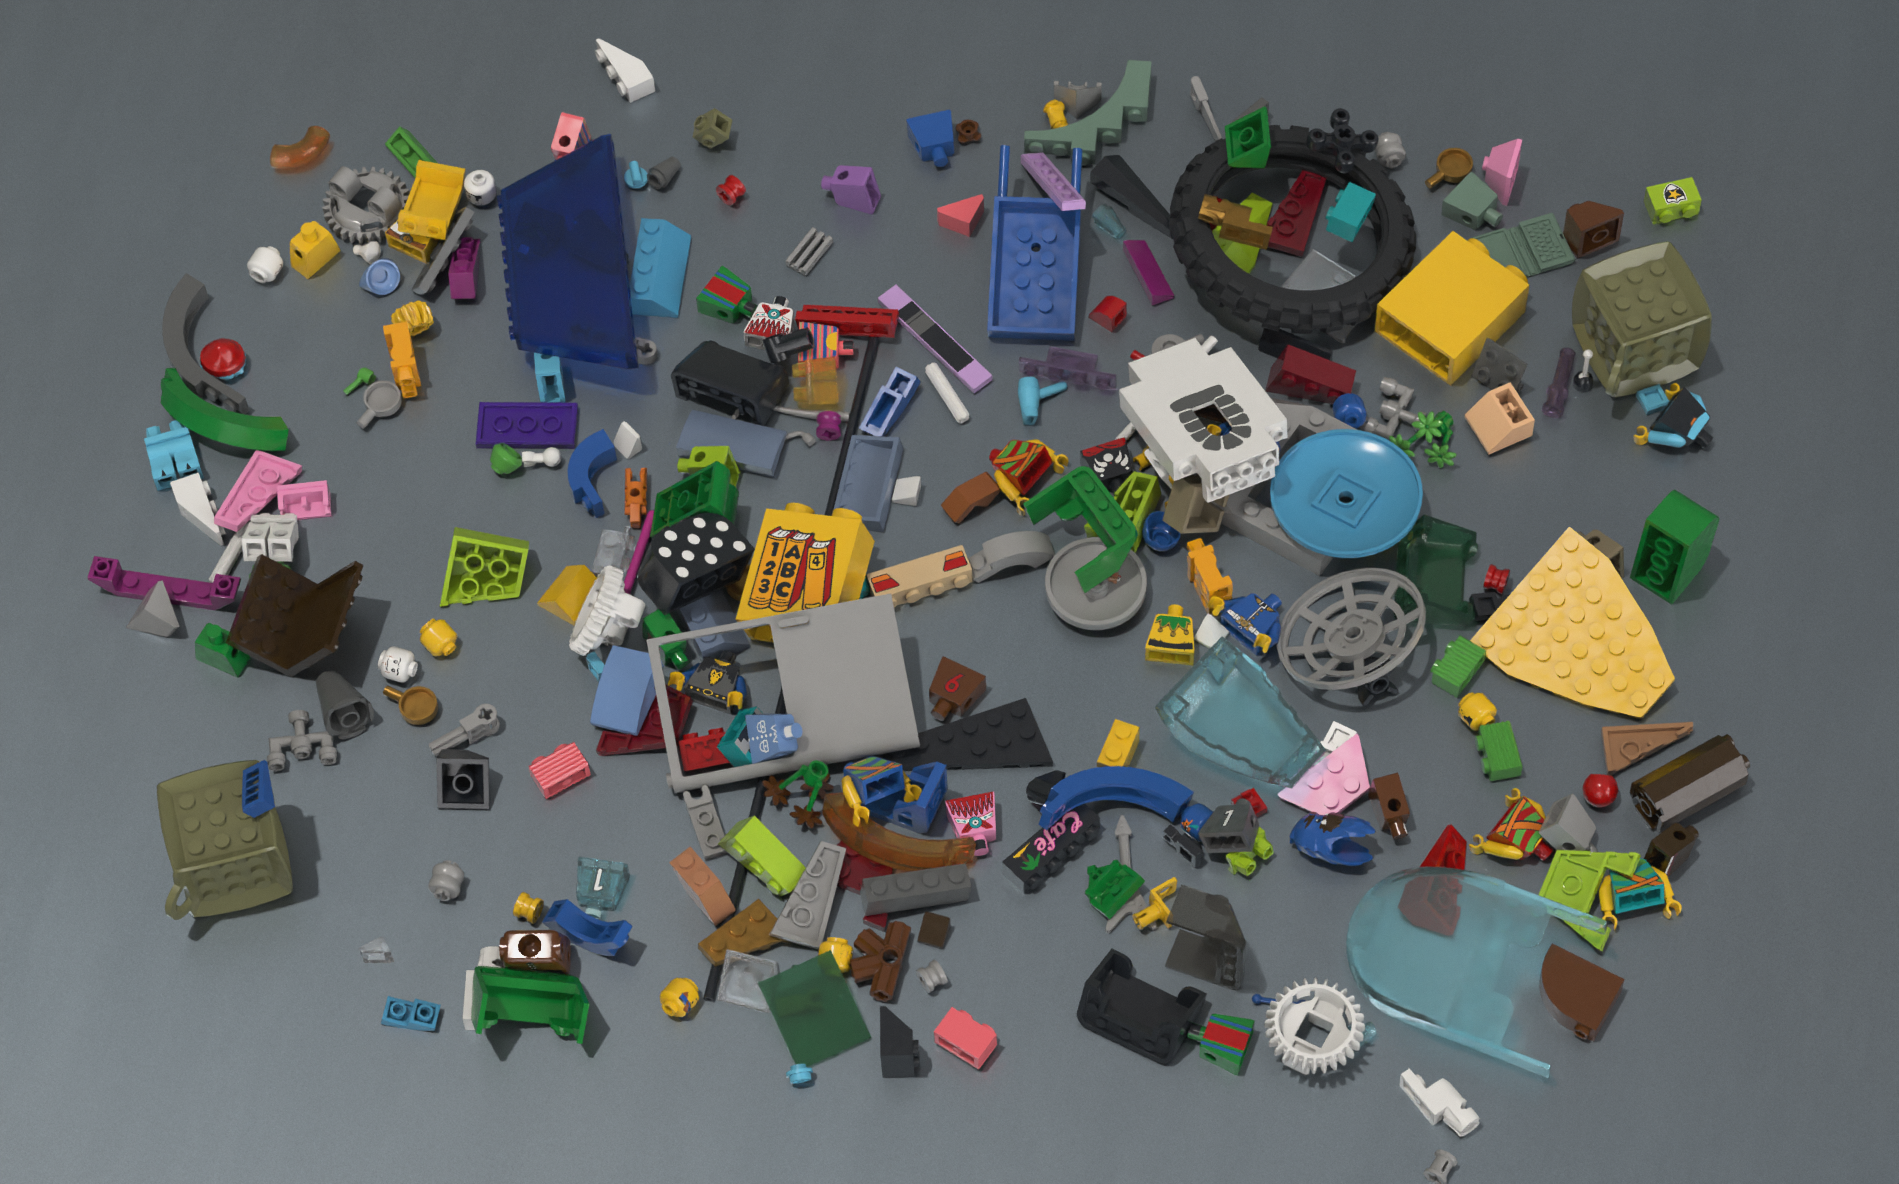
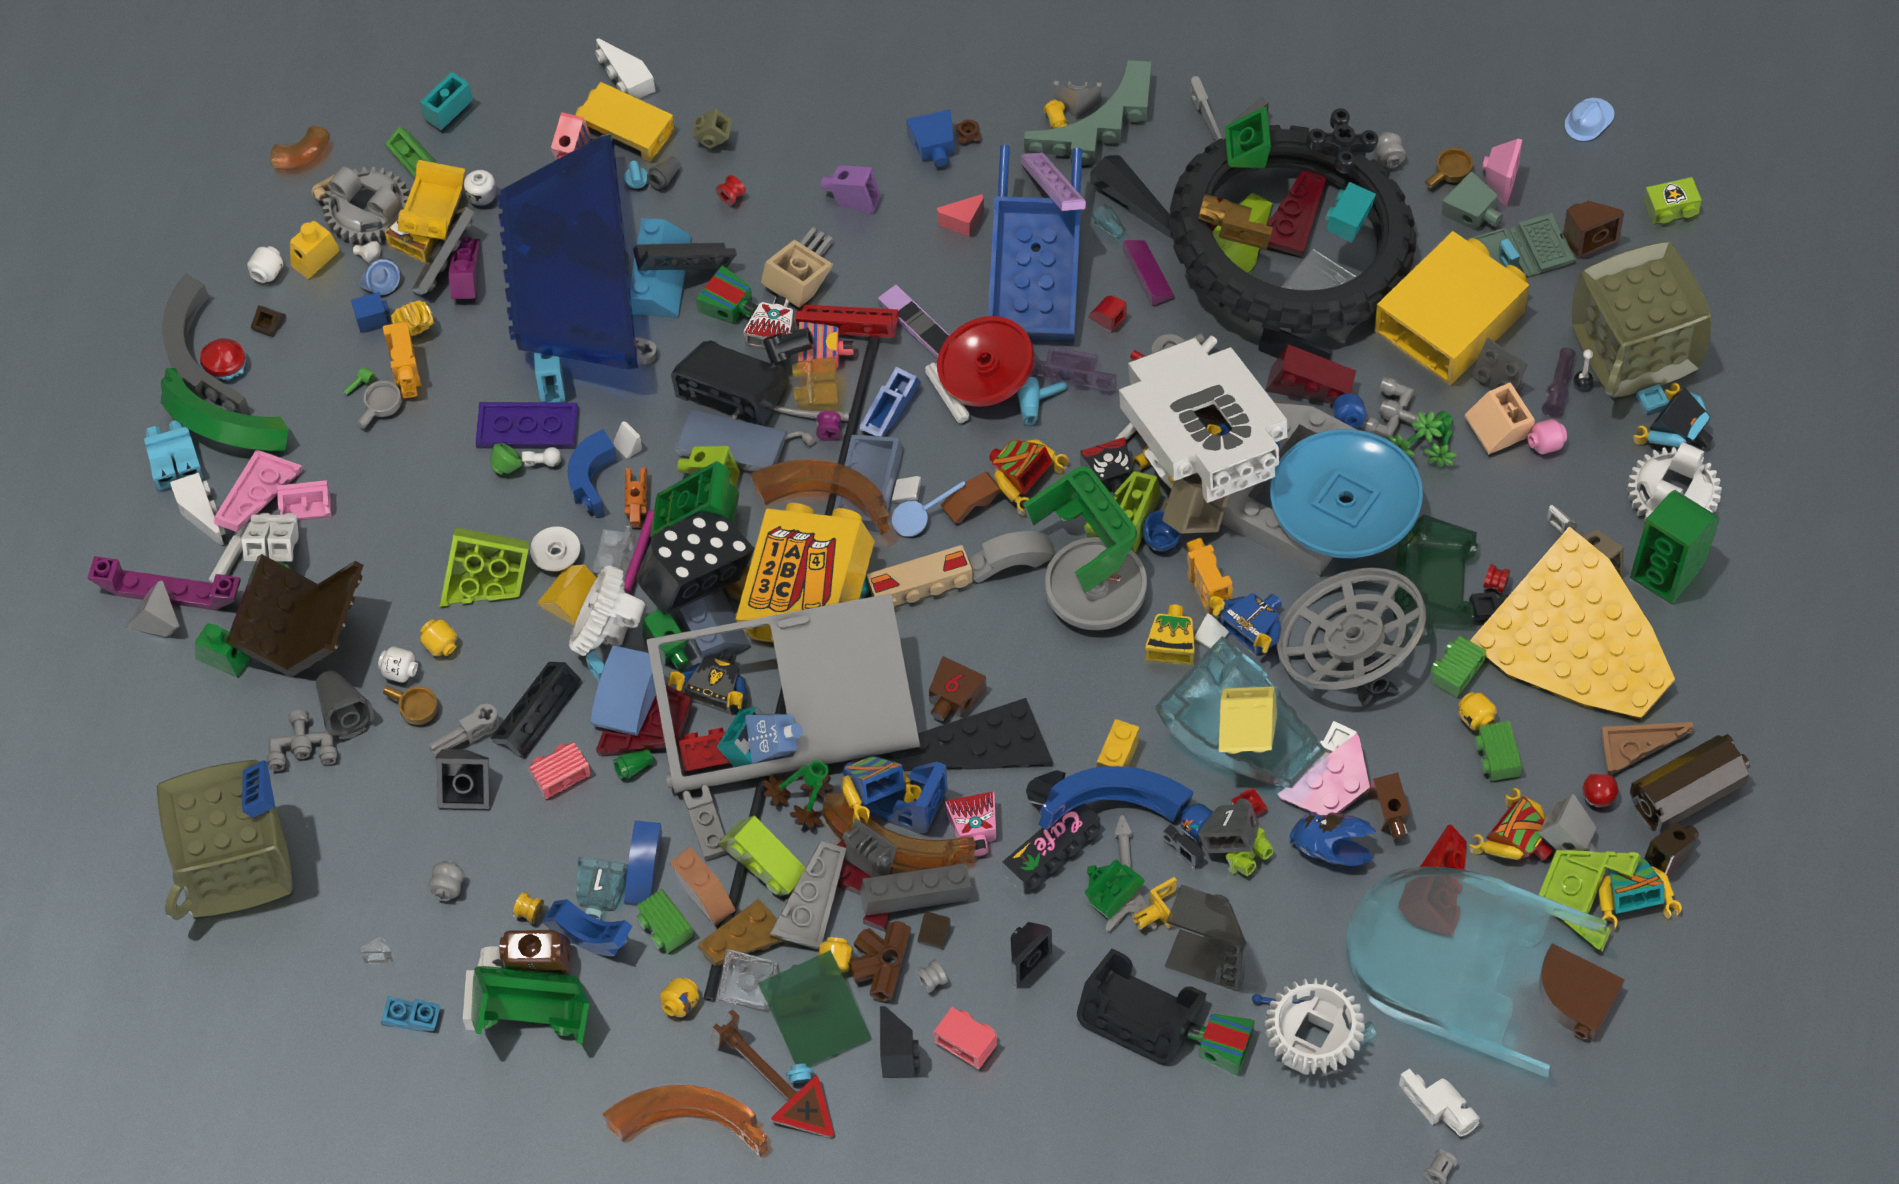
none -> dark brown slope [250,305,285,336]
none -> tan arm [311,174,335,201]
none -> blue brick [351,292,390,333]
none -> teal brick [420,72,473,130]
none -> black fence [490,662,581,756]
none -> white dish [530,527,580,571]
none -> yellow panel [575,82,675,163]
none -> clear orange arch [603,1085,768,1157]
none -> green cone [613,749,654,779]
none -> blue slope [624,820,662,906]
none -> black fence [633,243,737,271]
none -> bright green brick [636,889,694,954]
none -> reddish brown piece [711,1009,834,1138]
none -> clear orange arch [750,459,890,535]
none -> tan slope [761,240,833,307]
none -> dark grey hinge [842,819,897,877]
none -> light blue piece [892,481,965,537]
none -> red dish [937,316,1035,407]
none -> black slope [1010,922,1052,988]
none -> light yellow slope [1219,686,1277,754]
none -> medium azure tile [1498,238,1520,268]
none -> bright pink head [1528,419,1567,454]
none -> white slope [1547,505,1577,534]
none -> light blue piece [1565,98,1614,141]
none -> white piece [1627,442,1722,521]

